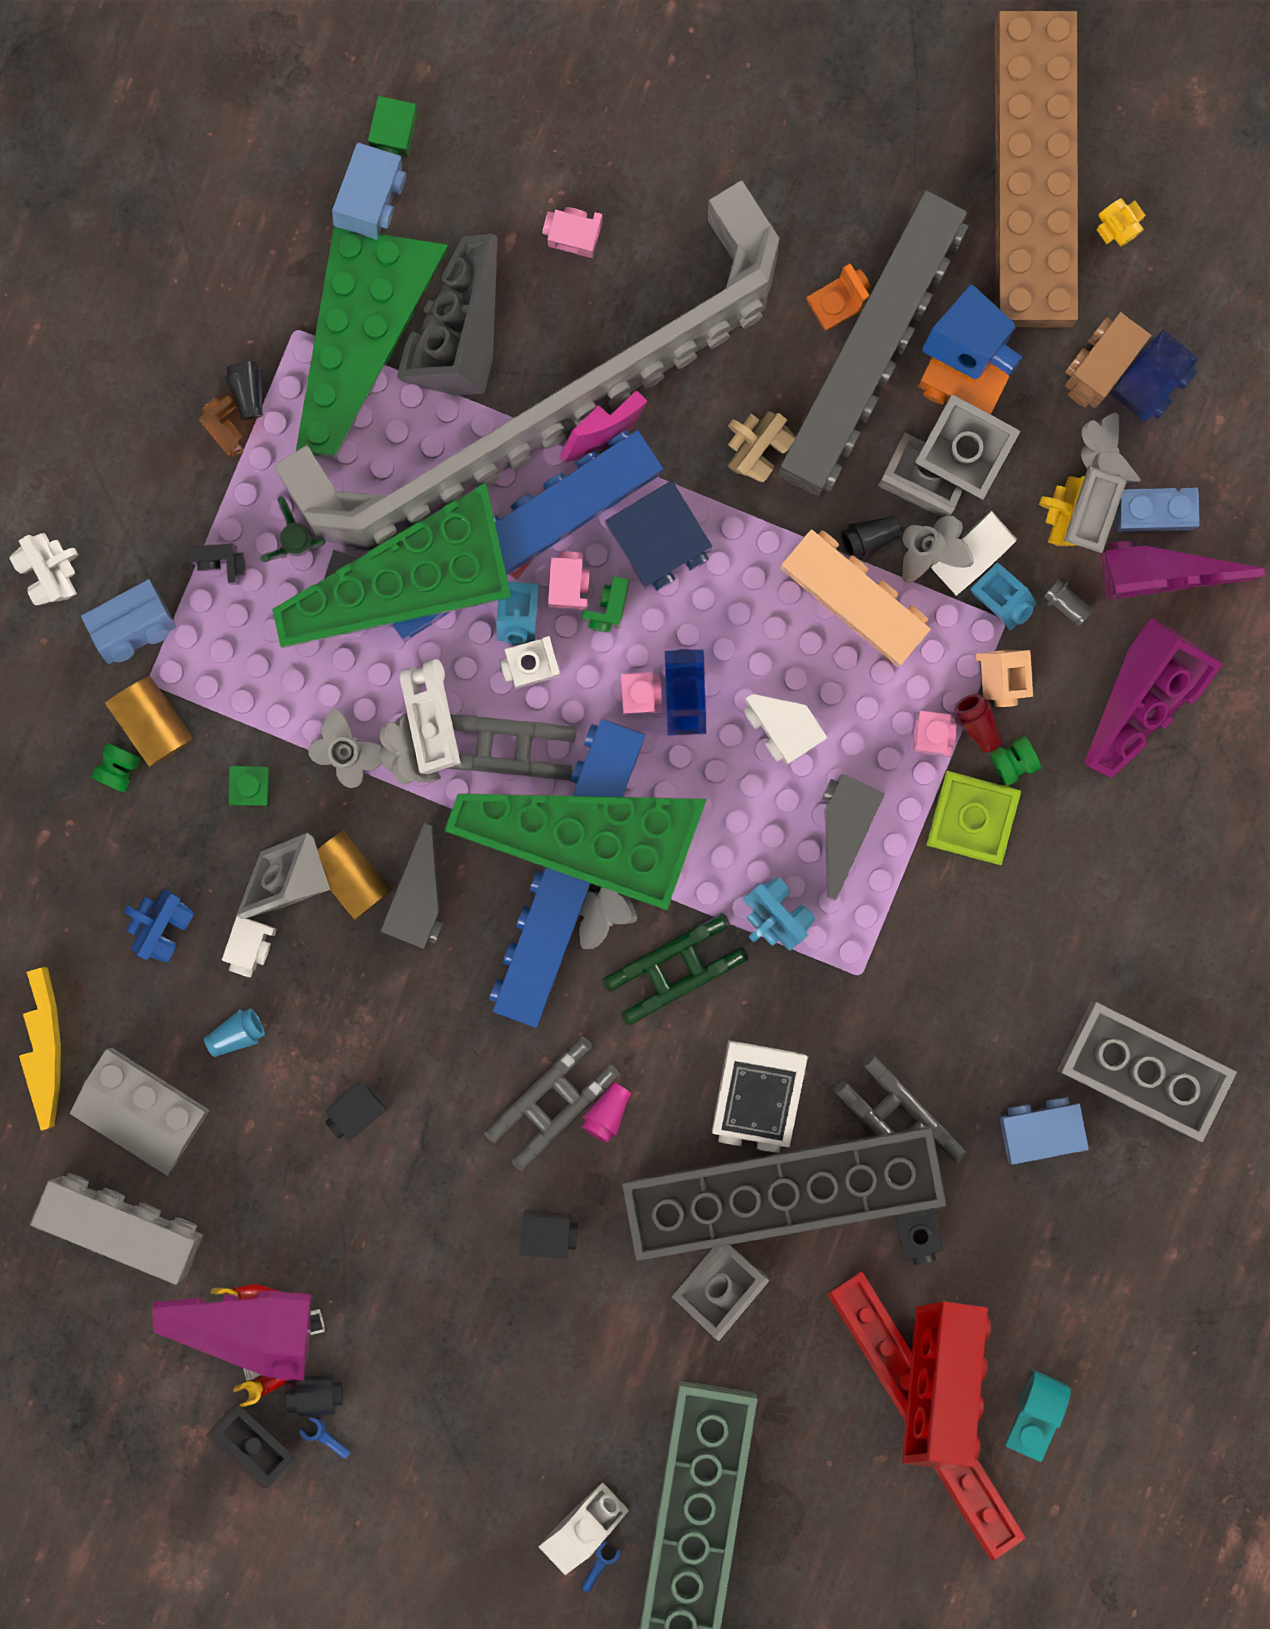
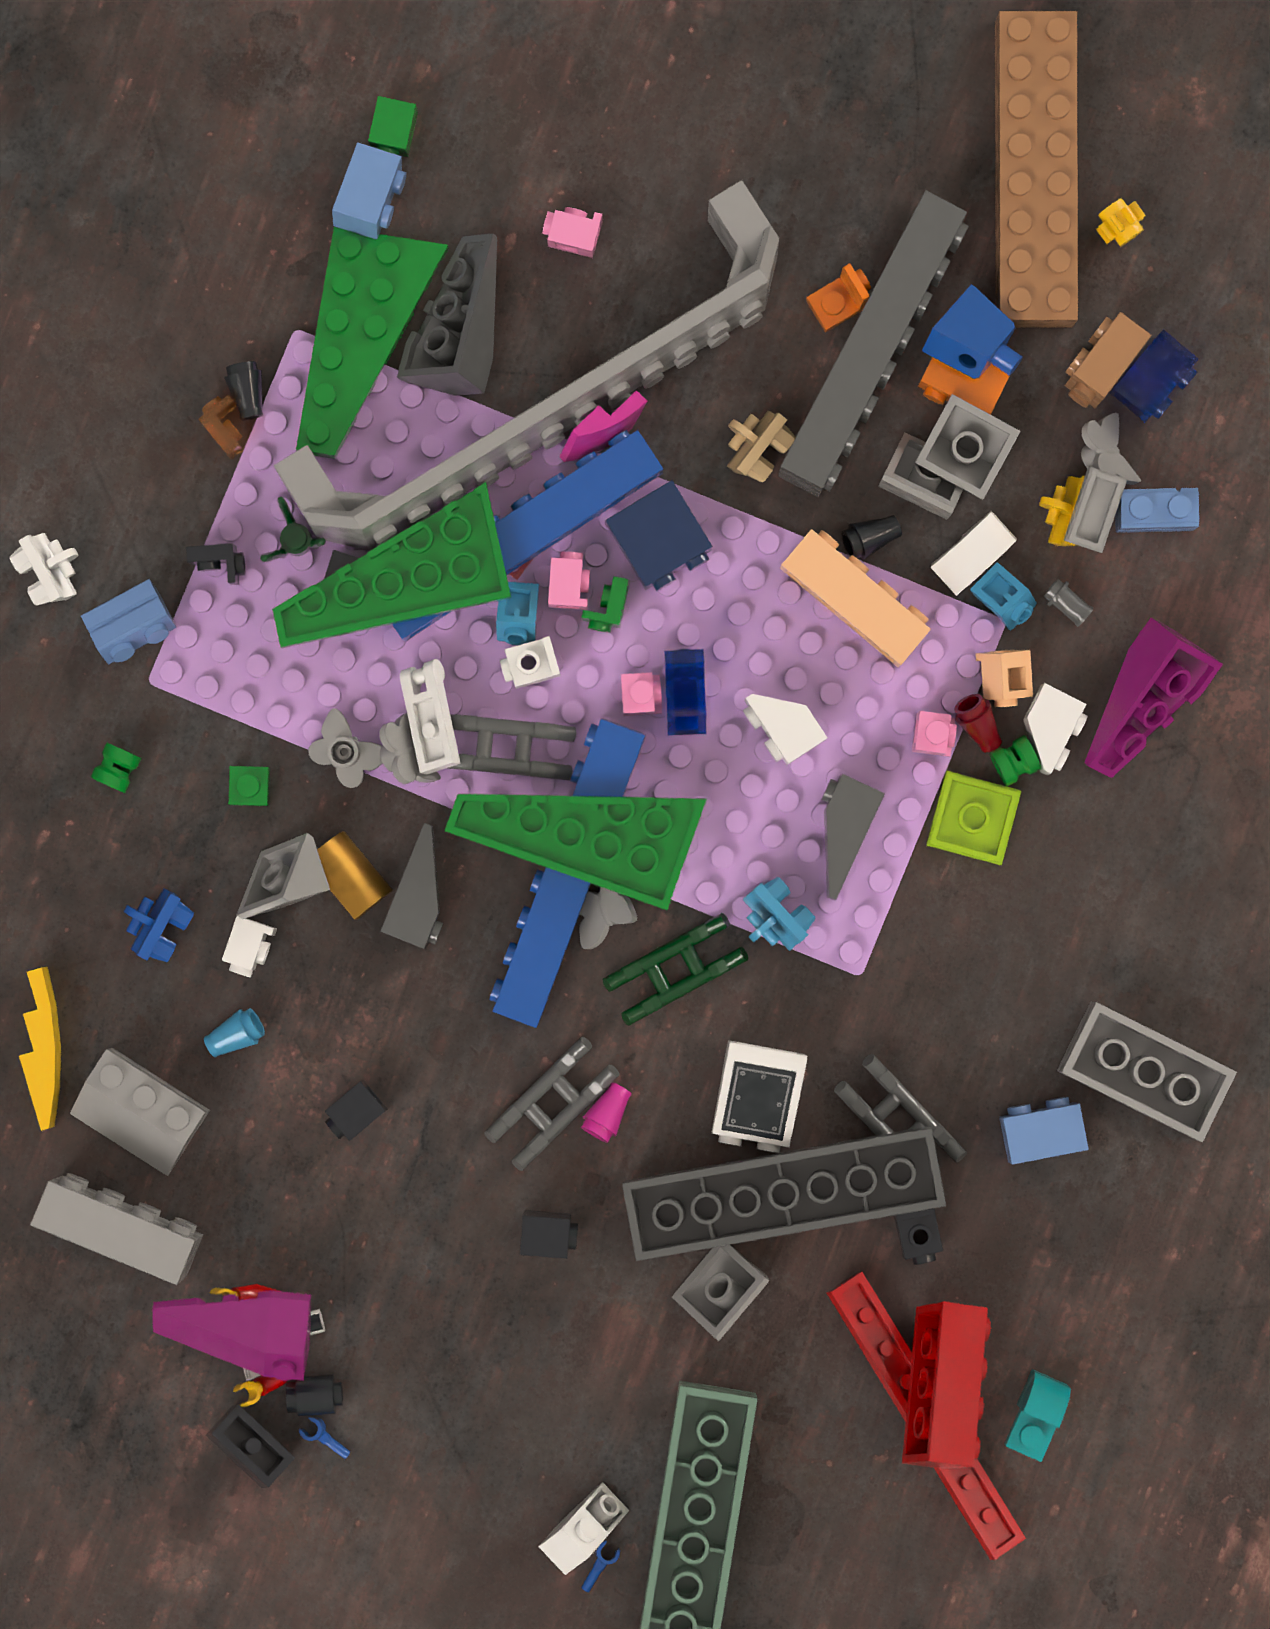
pearl gold brick [105,676,195,767] -> none
light grey animal [902,516,974,583] -> none
magenta wedge [1100,541,1265,600] -> none
none -> white slope [1023,683,1088,775]

